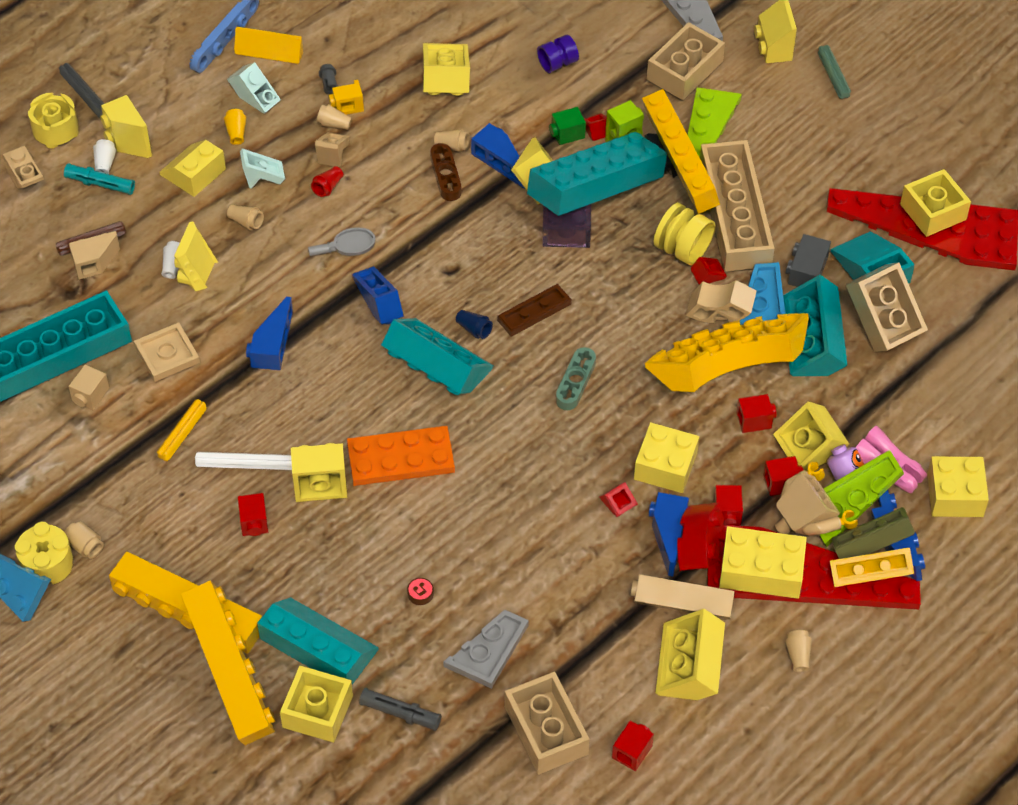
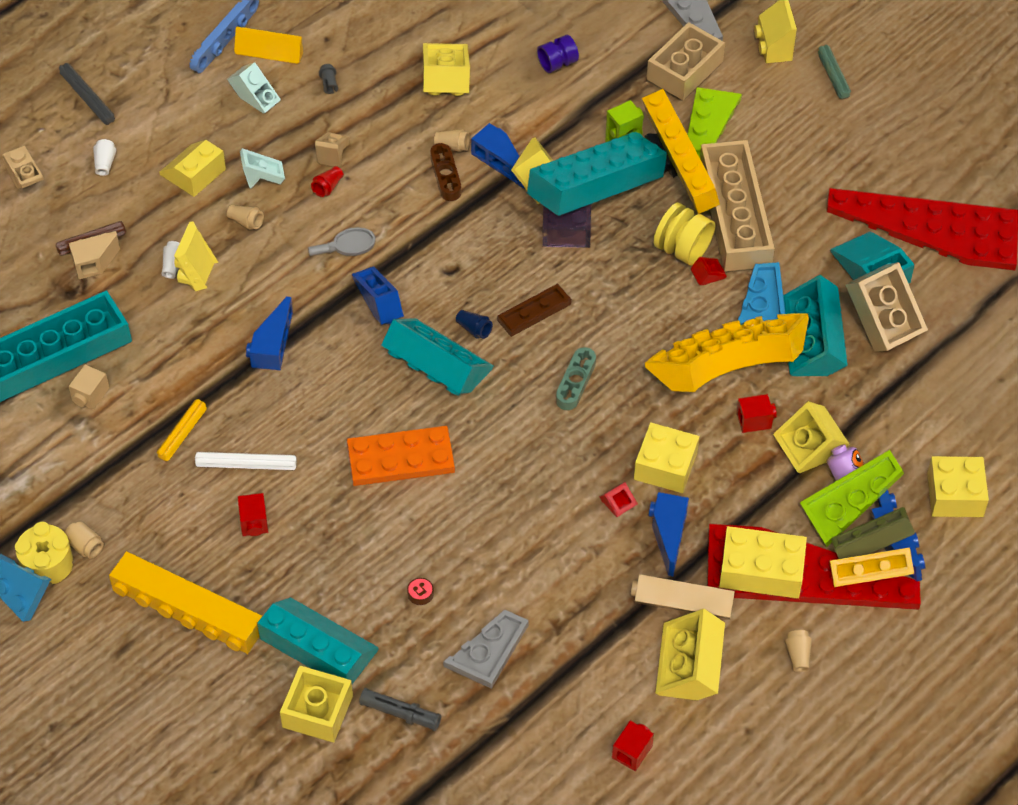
light yellow brick [28,93,79,149] -> none
teal pin [64,163,135,195] -> none
light yellow slope [100,95,152,158] -> none
tan plate [134,322,200,382] -> none
yellow brick [181,580,276,745] -> none
yellow cone [224,109,247,145] -> none
light yellow brick [291,443,347,502] -> none
tan cone [316,104,352,130] -> none
yellow brick [328,80,364,115] -> none
tan brick [504,672,590,775] -> none
green brick [549,107,586,145] -> none
red slope [584,113,607,141] -> none
red brick [677,503,724,571] -> none
tan brick [686,280,757,323] -> none
red brick [714,485,743,526] -> none
red brick [763,456,804,496] -> none
tan torso [775,462,858,536] -> none
dark grey brick [786,234,831,287] -> none
bright pink piece [855,426,927,494] -> none
light yellow brick [900,169,971,237] -> none

